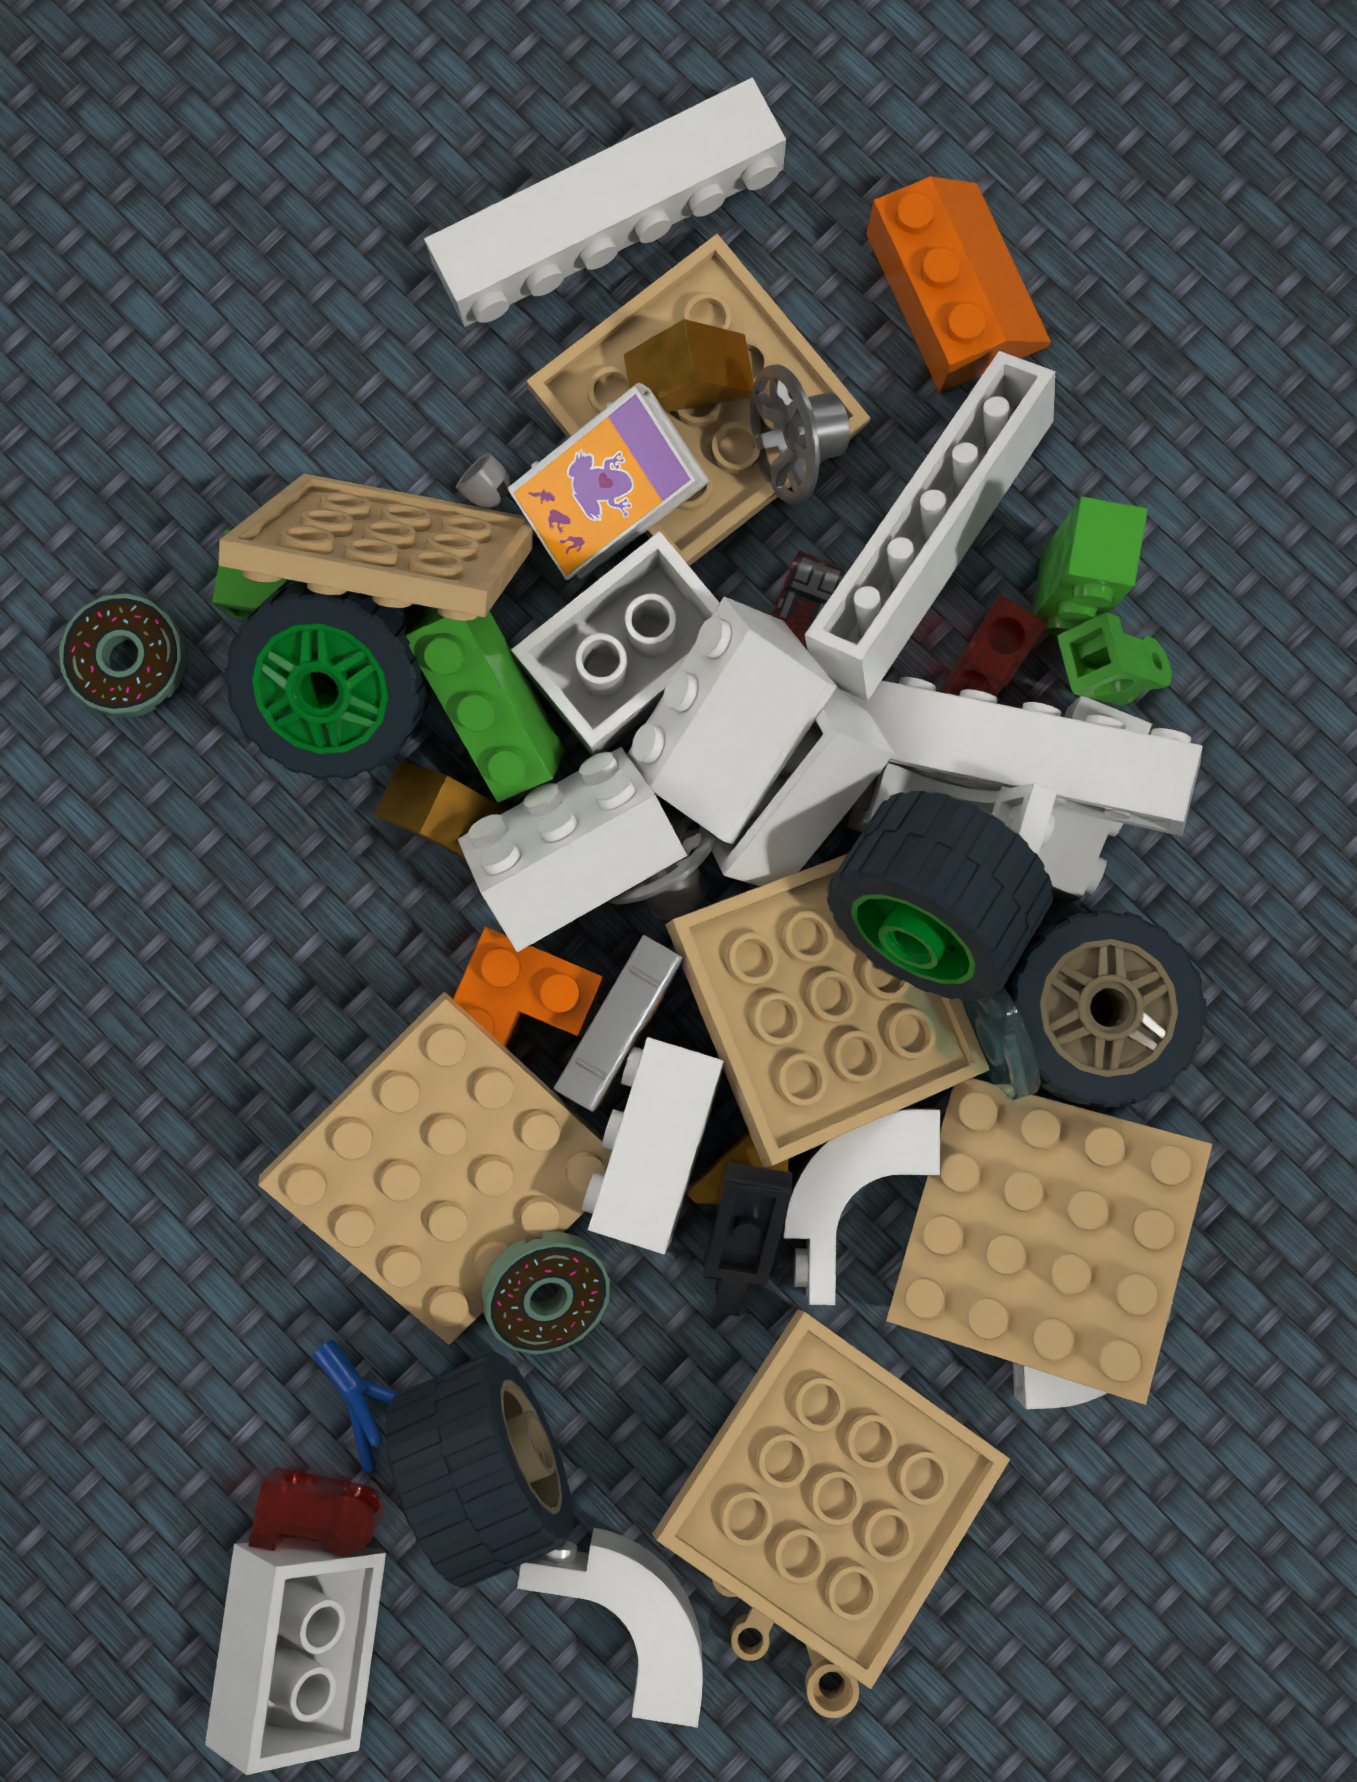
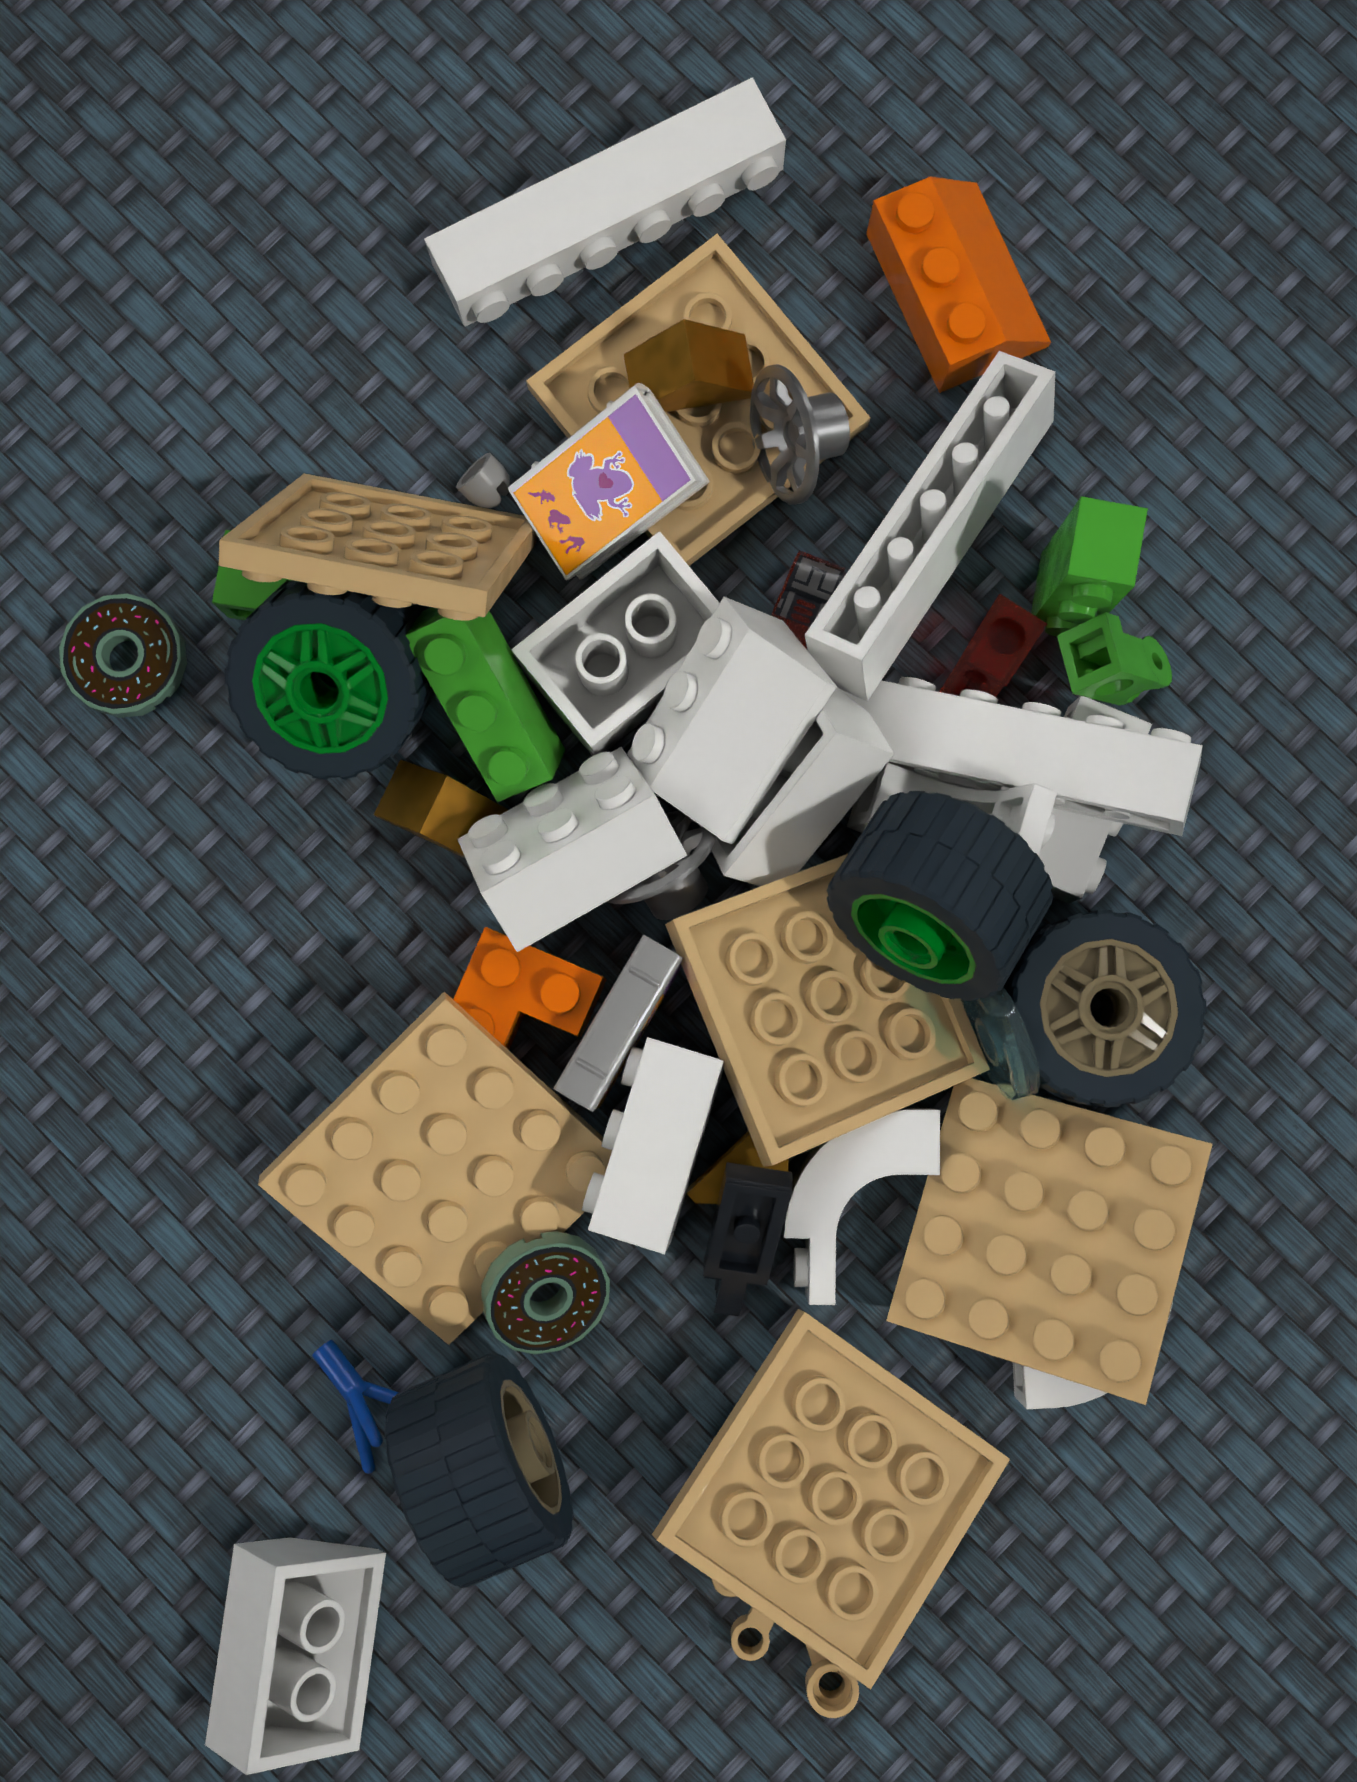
clear red leg [249,1467,383,1555] -> none
white arch [517,1528,703,1728] -> none

